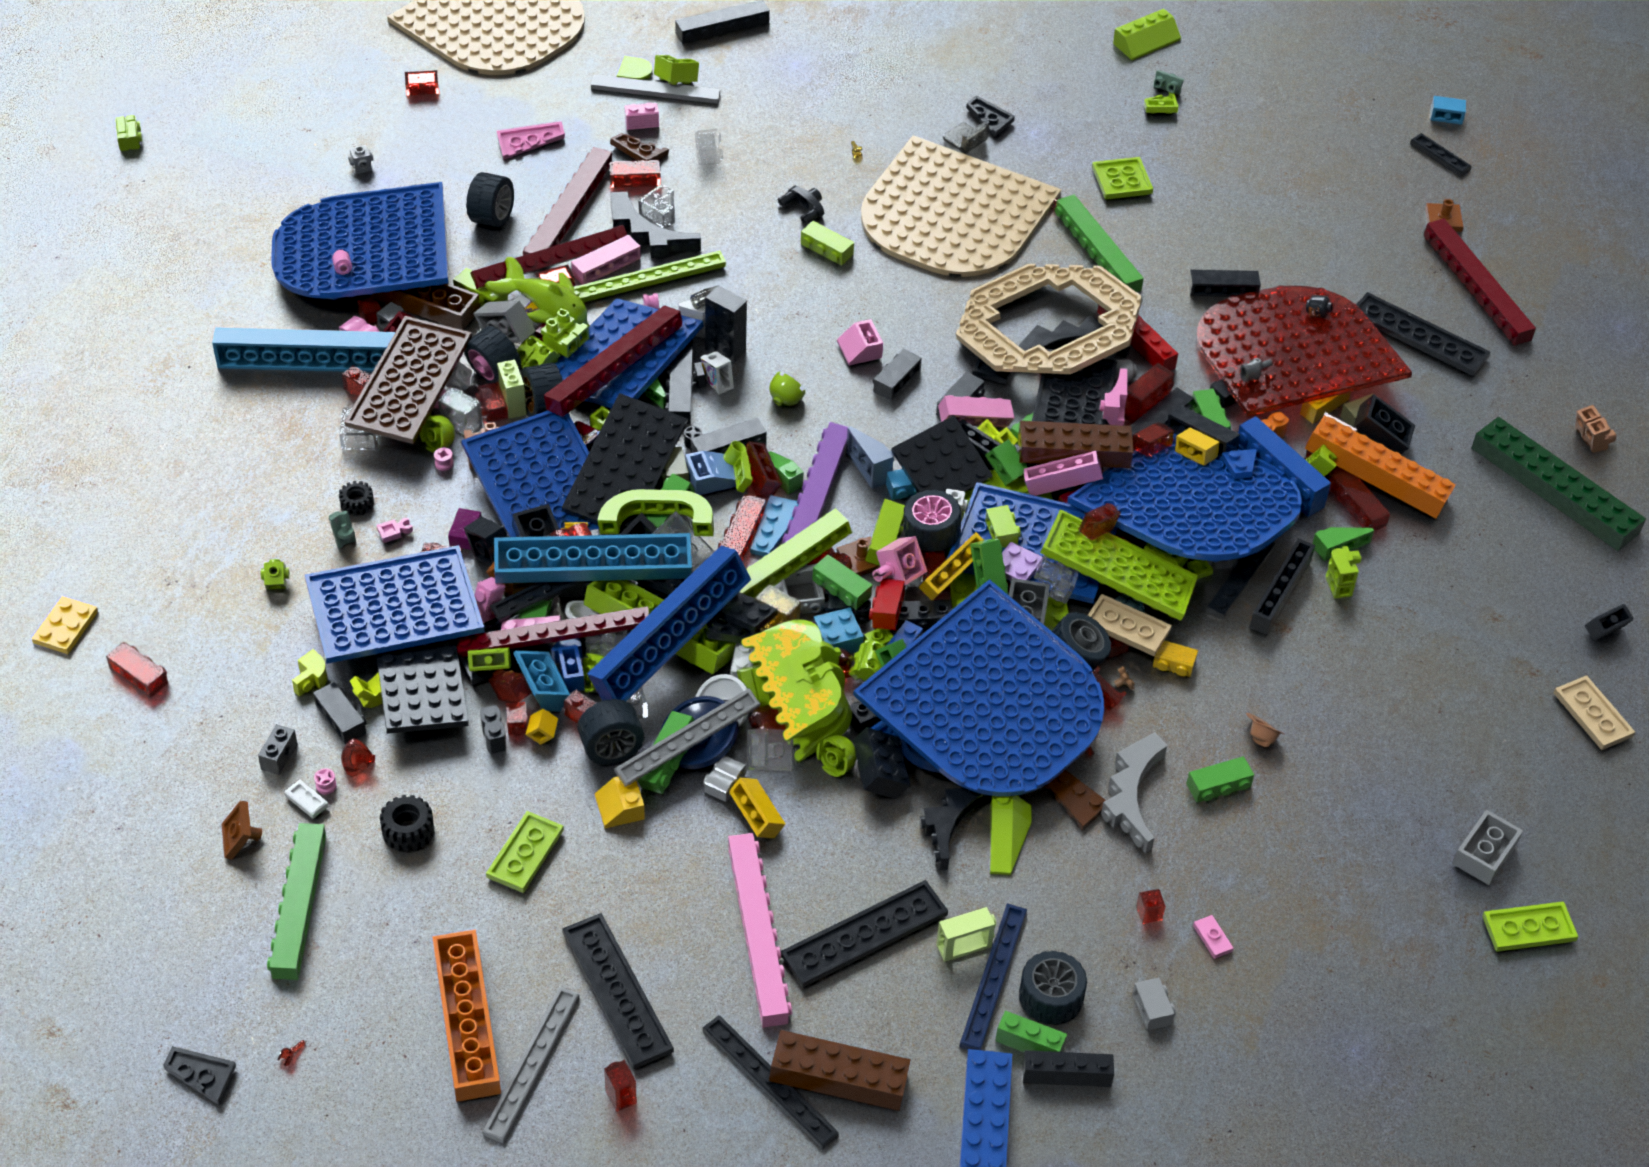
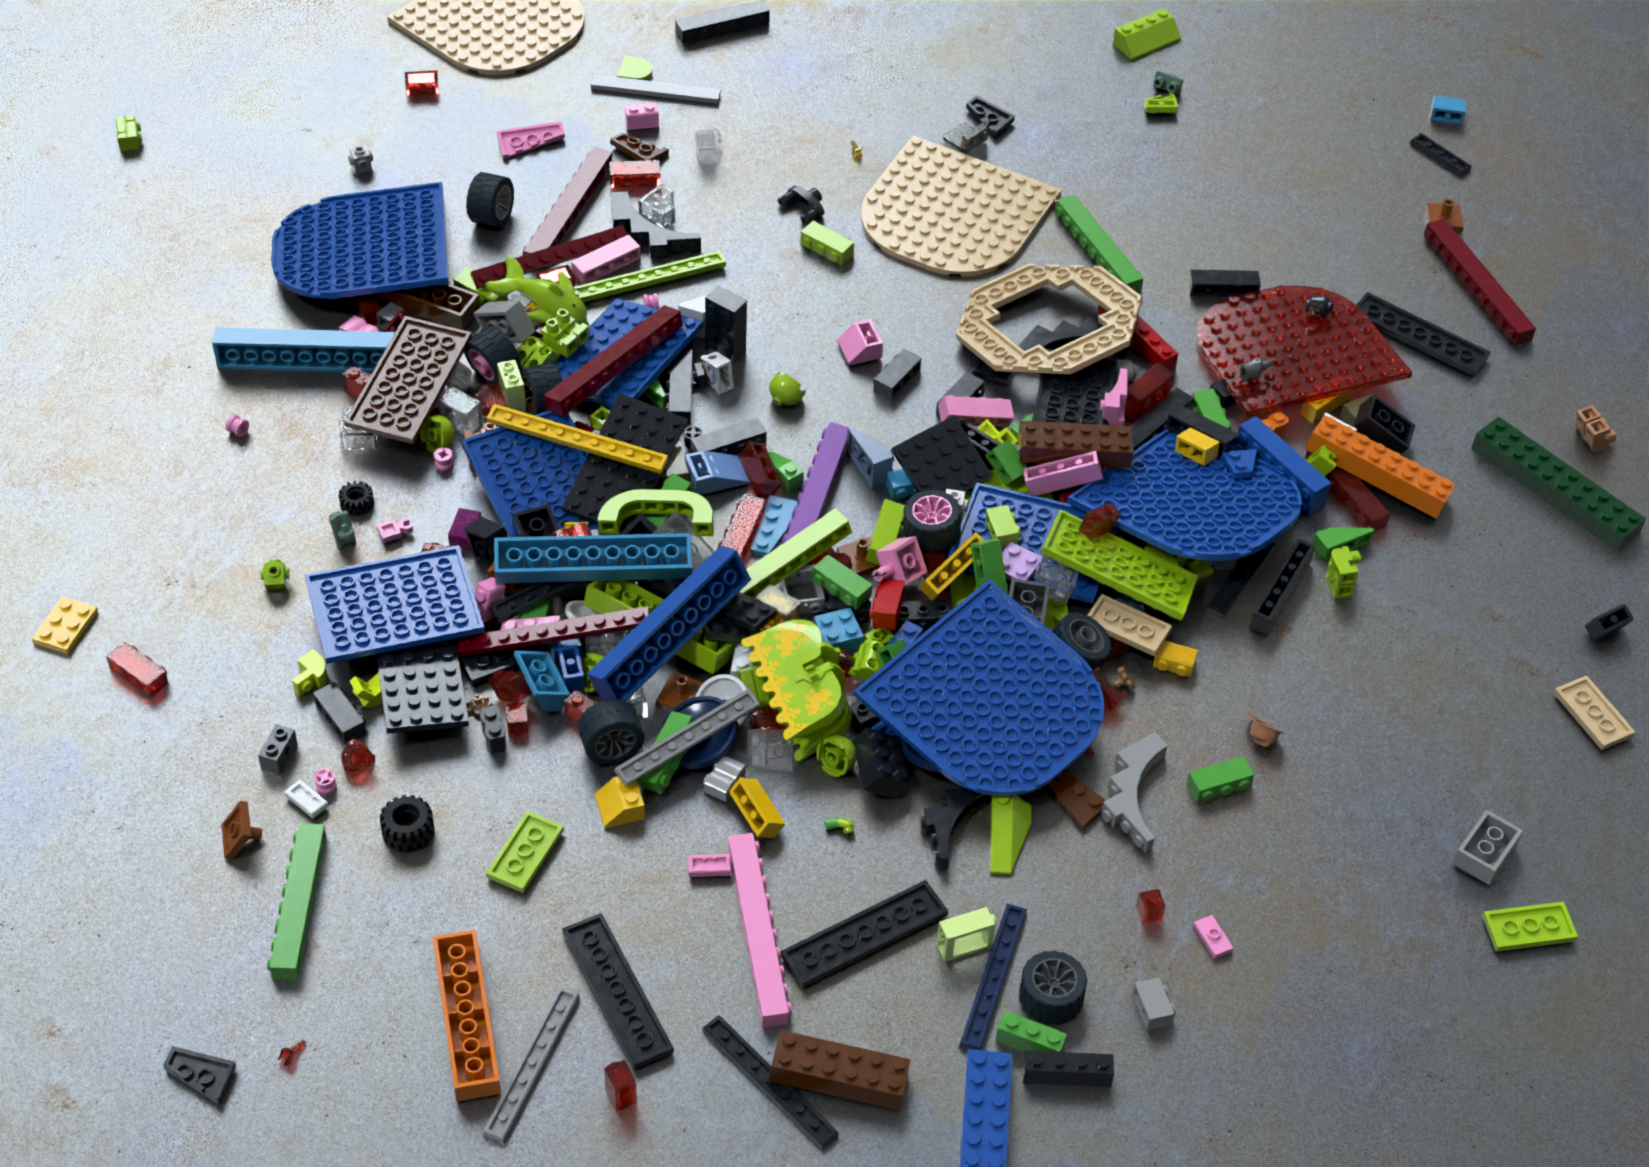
bright pink brick [332,250,352,275] -> none
lime brick [468,647,511,671] -> none
yellow brick [526,709,558,745] -> none
lime brick [654,55,699,85] -> none
clear smoke hinge [690,285,719,310] -> none
lime plate [723,441,753,493] -> none
lime plate [1092,157,1154,199] -> none
clear red brick [1132,421,1174,457] -> none
none -> bright pink wheel [226,415,249,437]
none -> medium nougat plant [466,694,493,716]
none -> yellow plate [487,404,668,474]
none -> dark orange tile [656,672,703,711]
none -> bright pink plate [688,854,731,877]
none -> arm [824,817,855,834]

